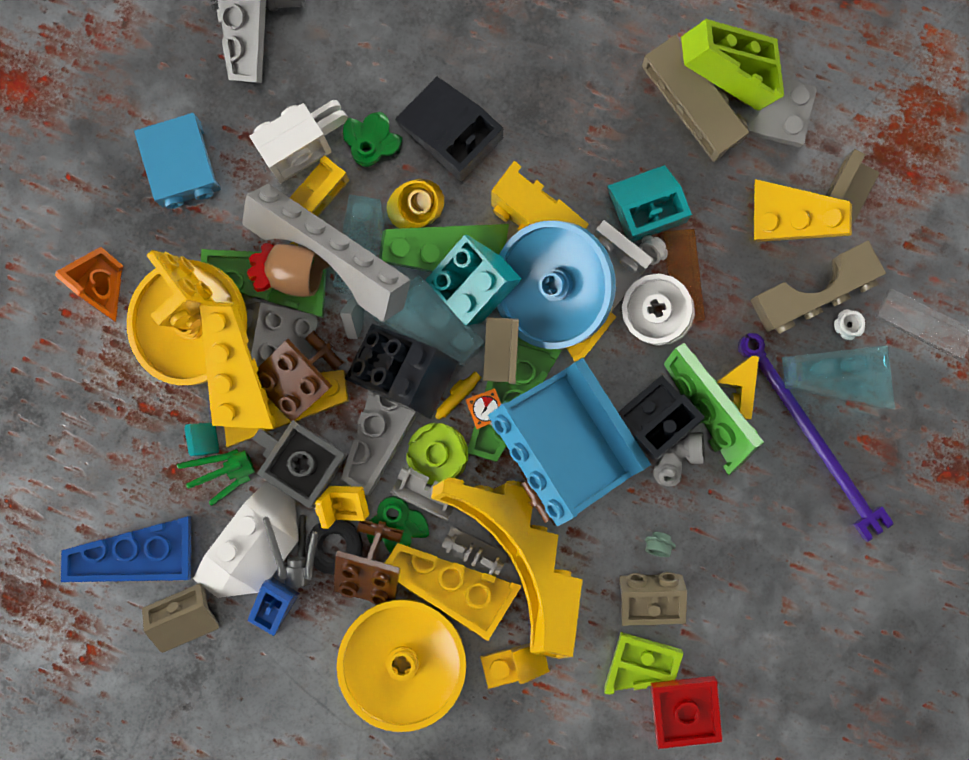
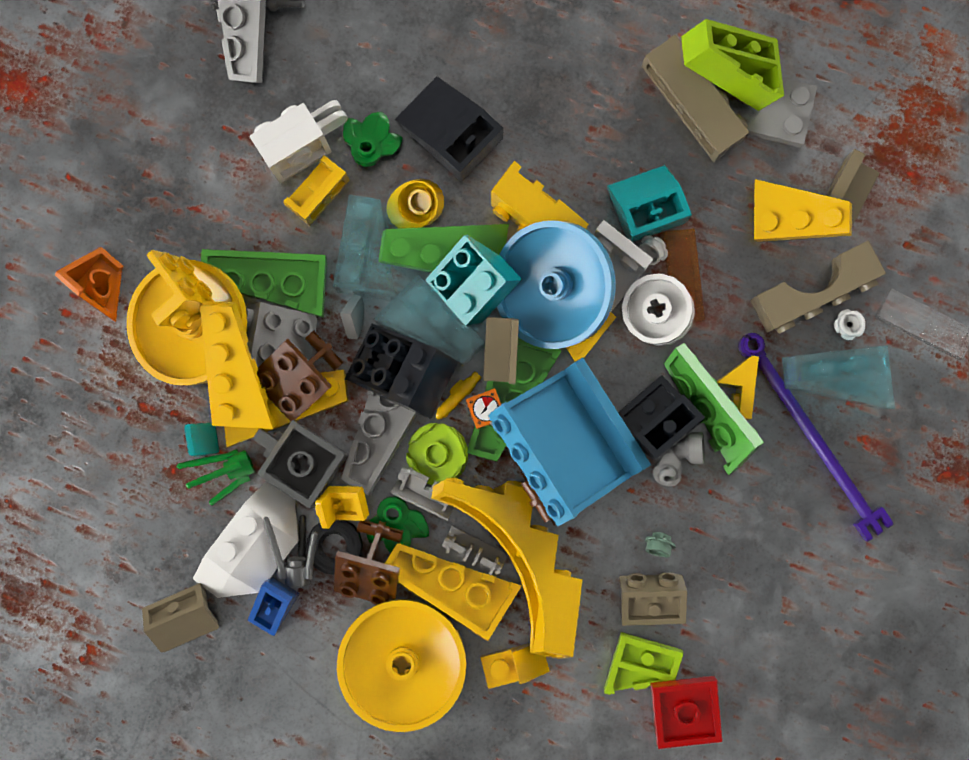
blue wing [61,516,191,582] -> none
dark azure panel [134,112,221,209] -> none
light grey arch [242,184,411,322] -> none
medium nougat piece [247,242,331,297] -> none

